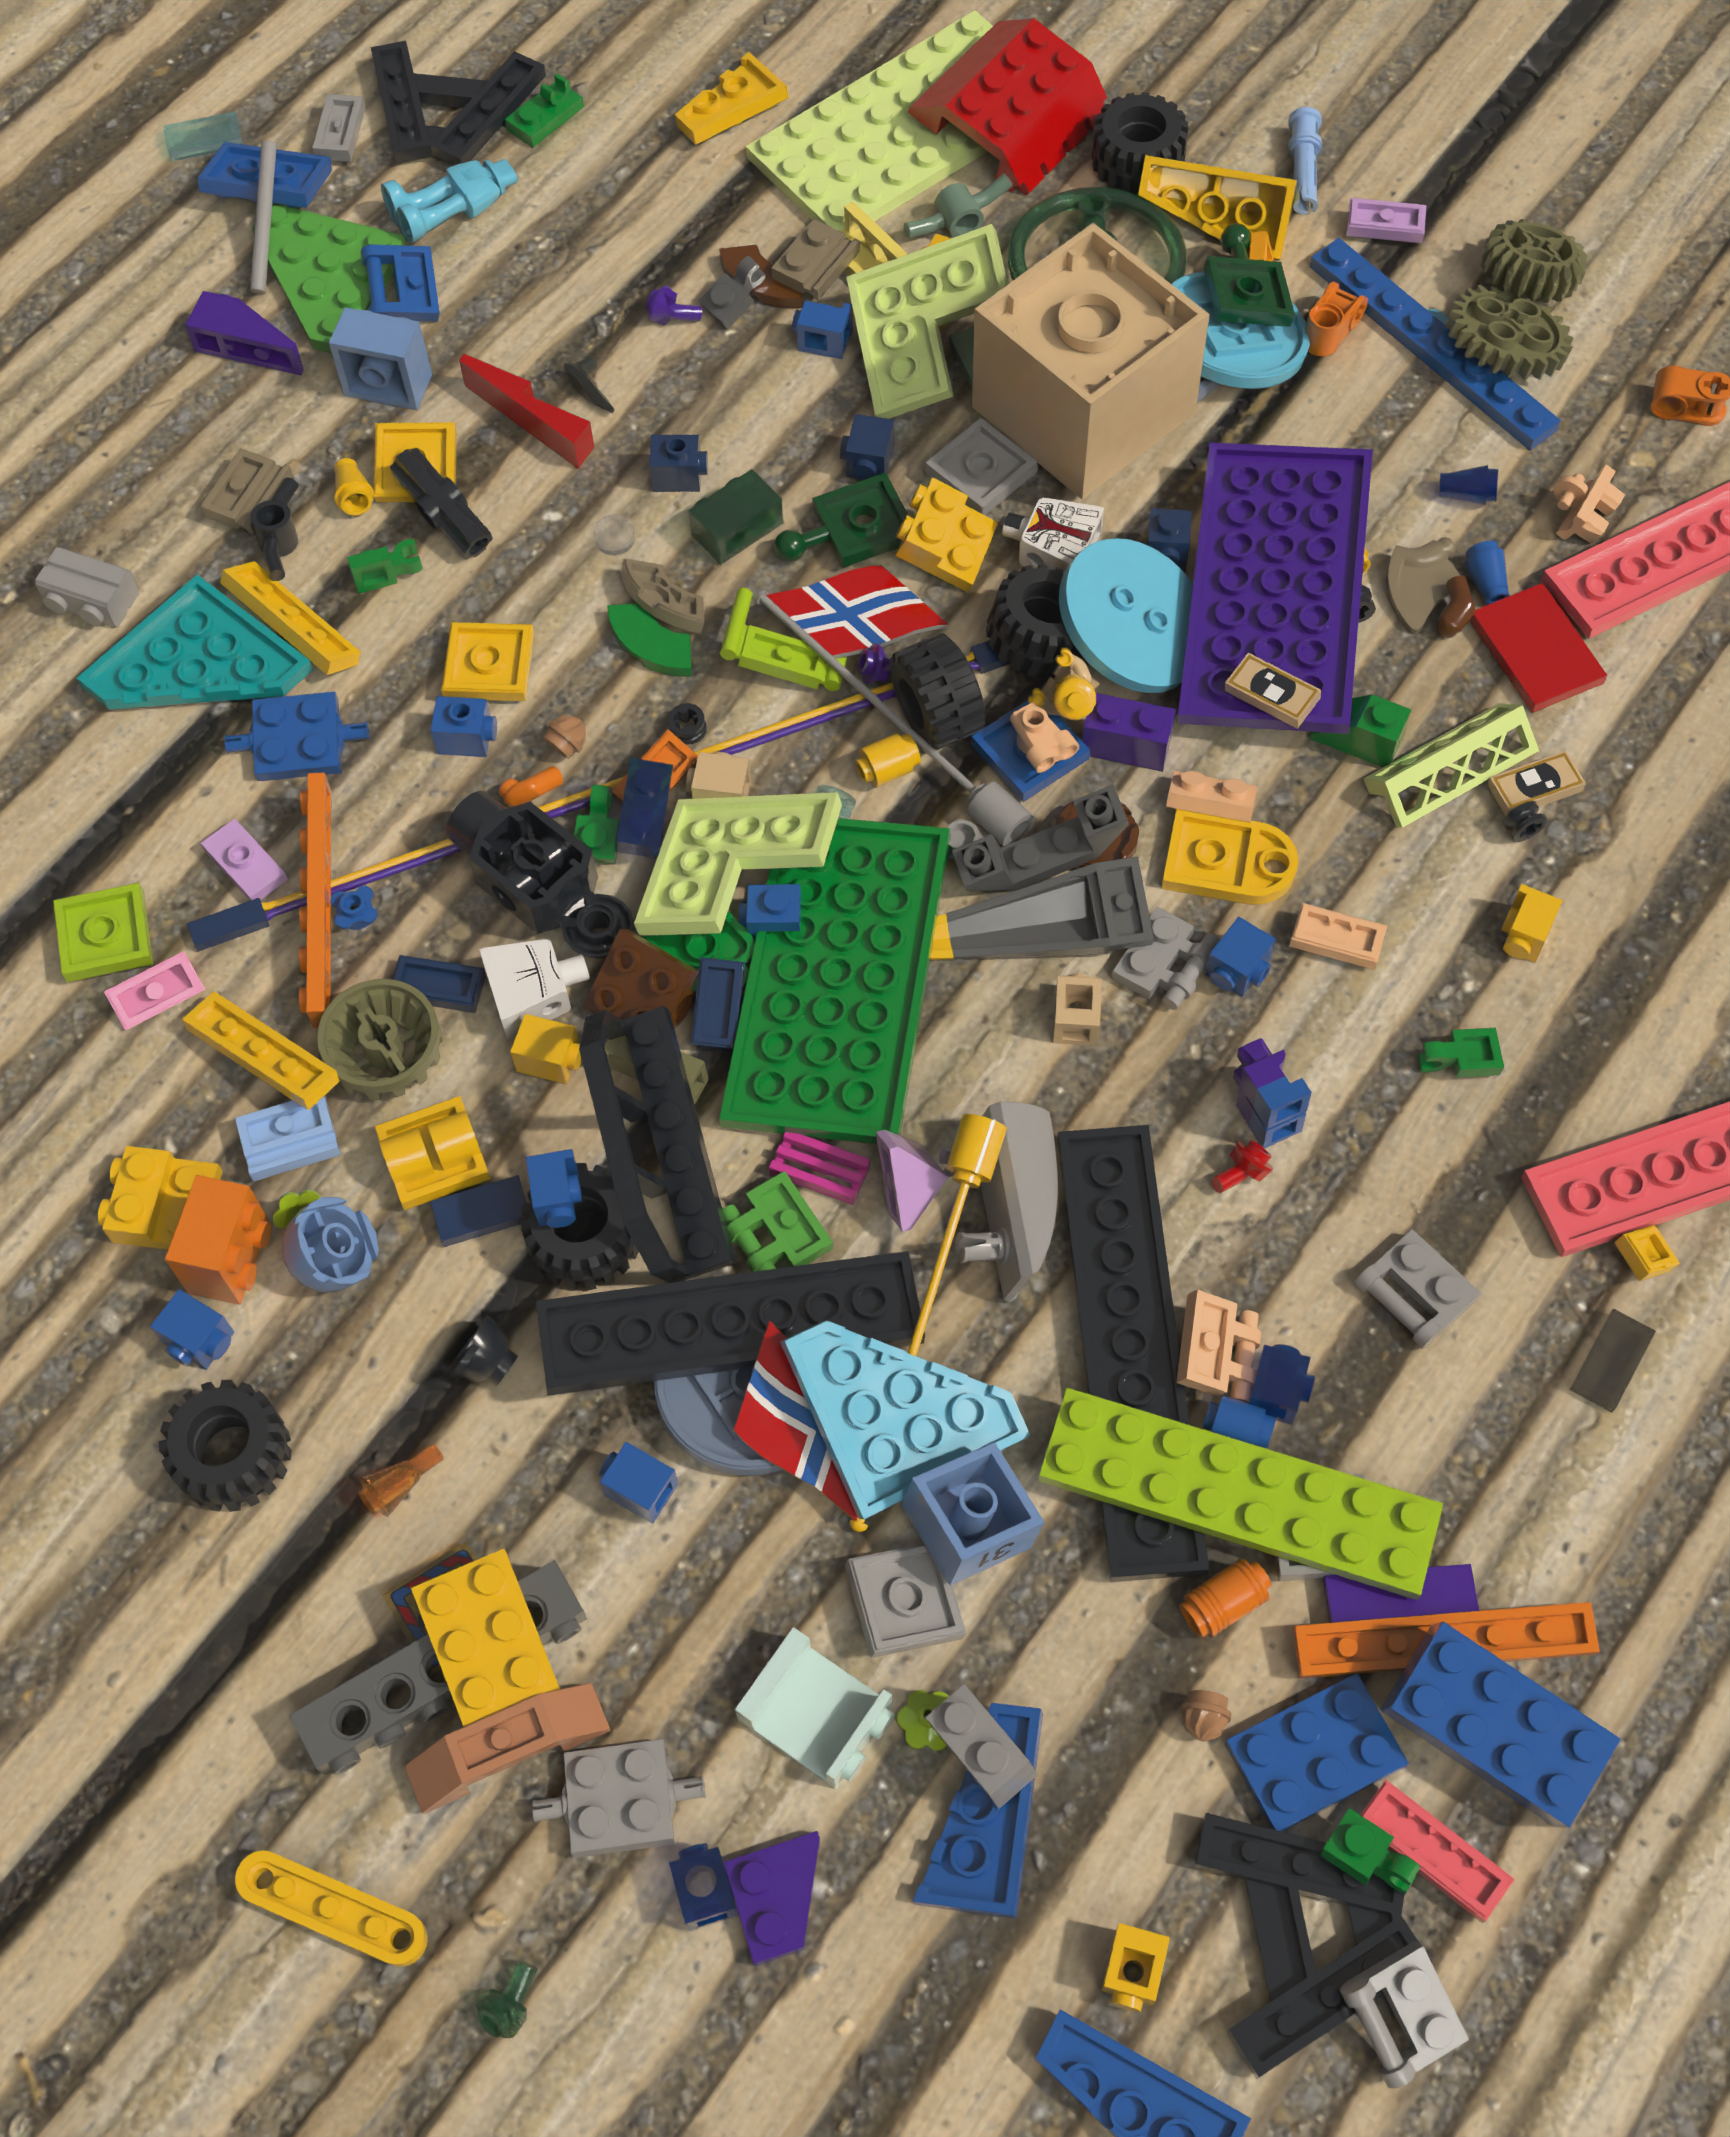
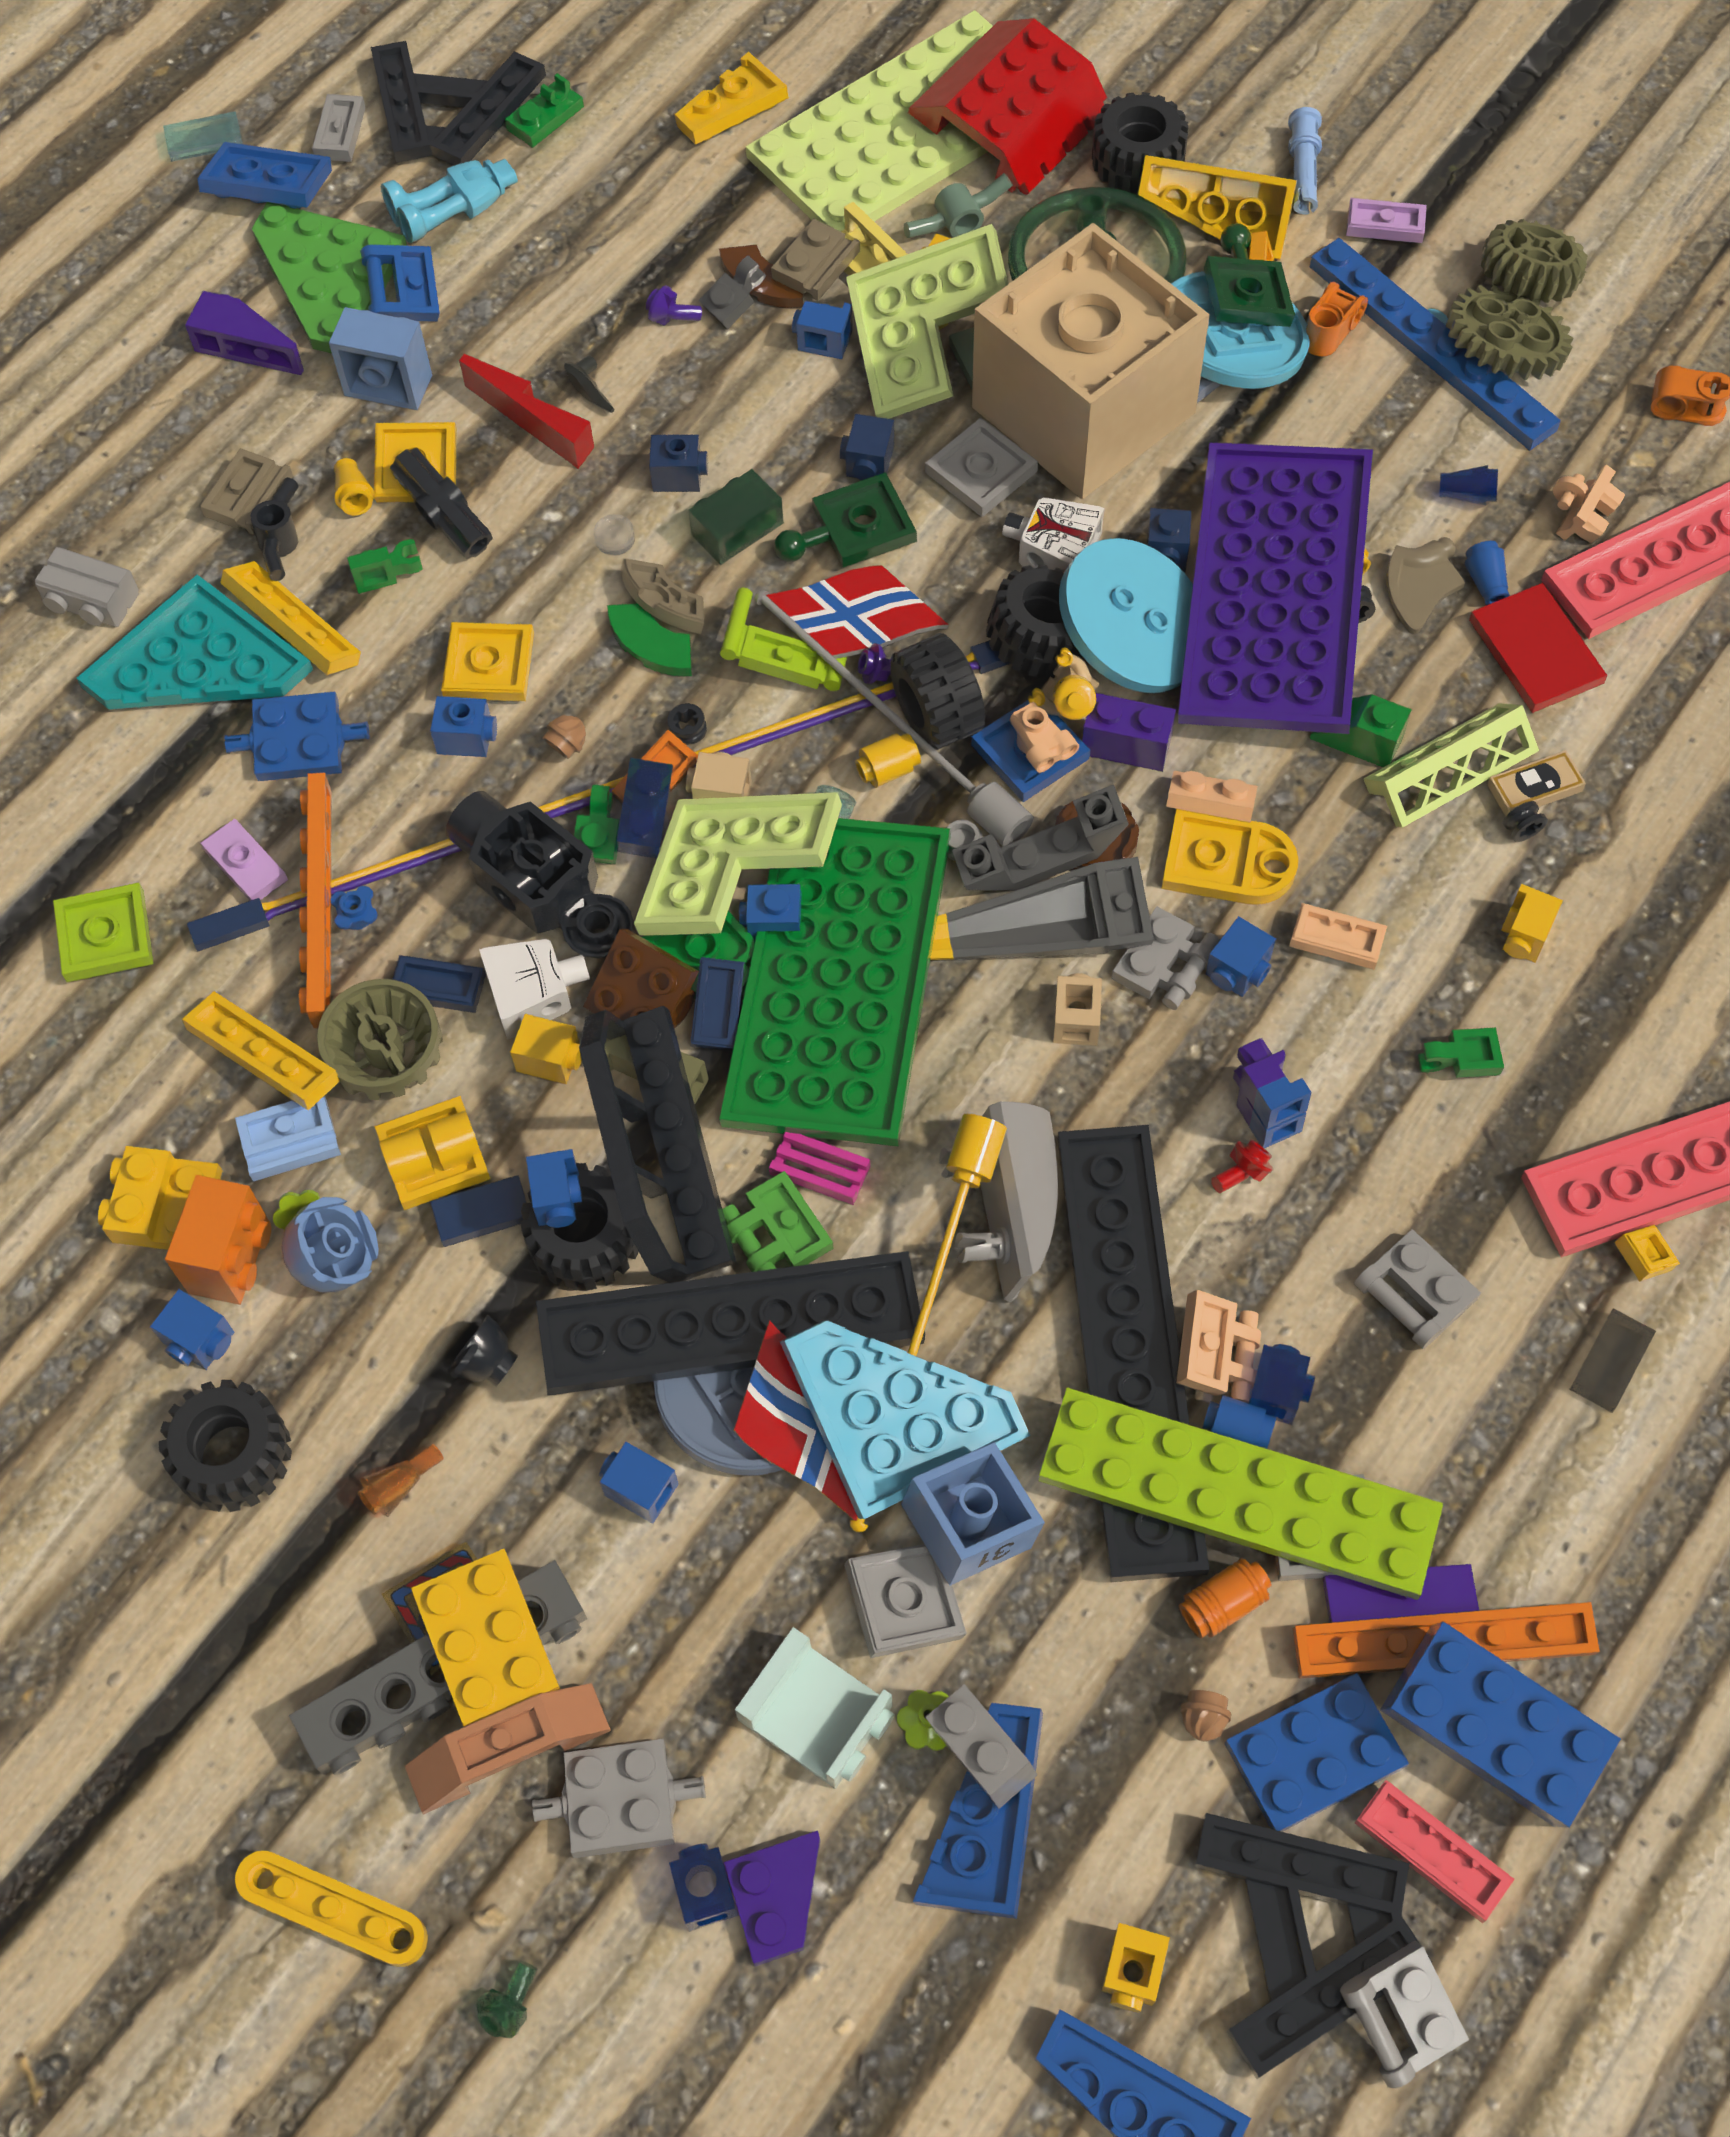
bright pink slope [104,951,205,1030] -> none
light grey bar [250,141,277,294] -> none
orange arm [499,766,563,807] -> none
lavender slope [876,1130,948,1232] -> none
yellow plate [895,477,998,592] -> none
tile [1225,653,1321,729] -> none
green plate [1321,1808,1421,1894] -> none
reddish brown arm [1436,576,1475,638] -> none

